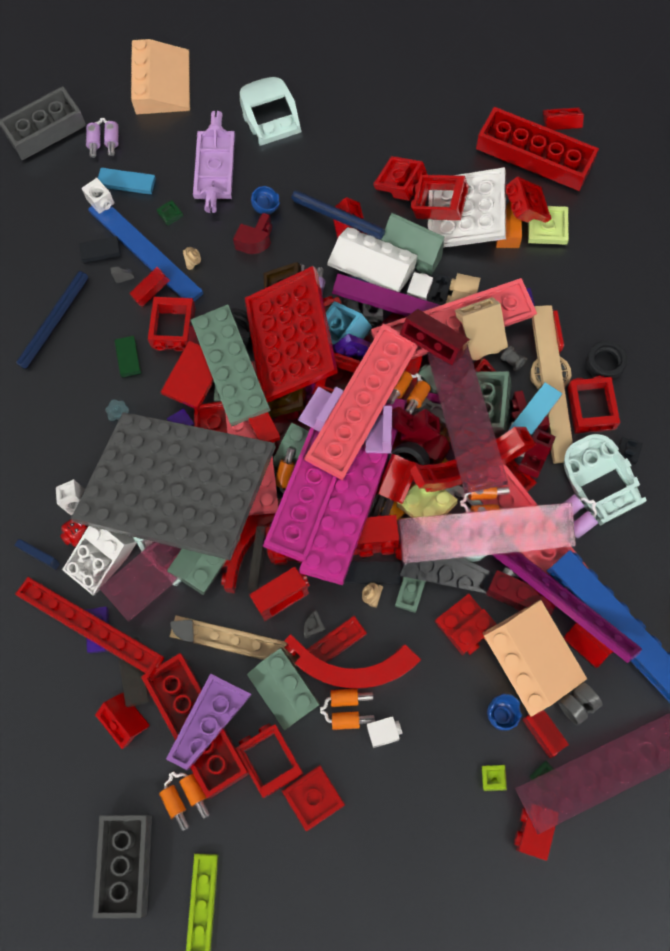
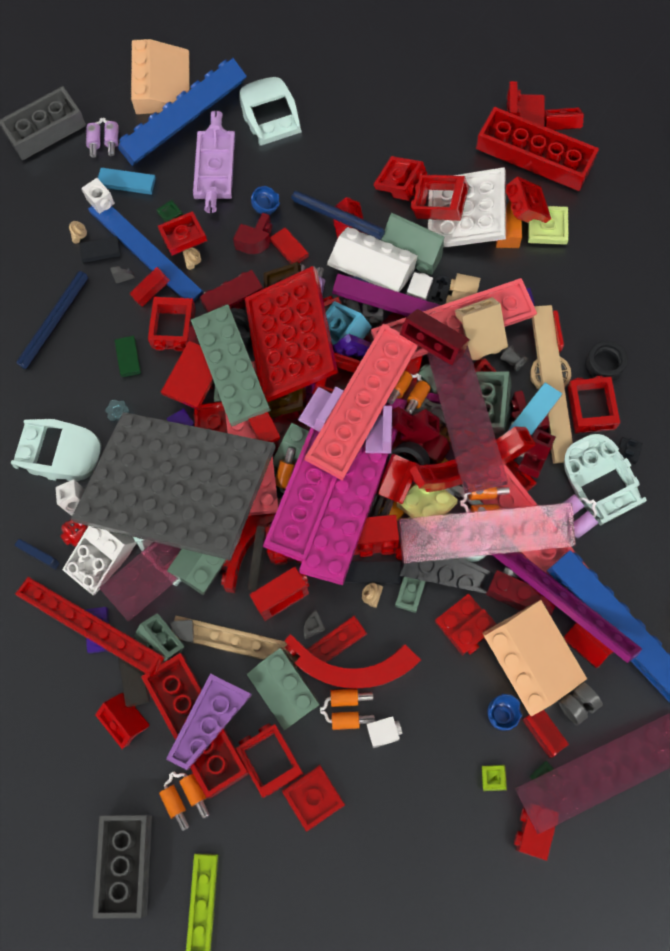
none -> light aqua slope [11,419,102,481]
none -> tan plate [69,221,87,243]
none -> blue brick [118,58,247,166]
none -> sand green brick [134,613,184,665]
none -> red plate [158,211,207,255]
none -> dark red brick [200,270,263,313]
none -> red tile [270,227,309,264]
none -> red bracket [507,81,545,126]

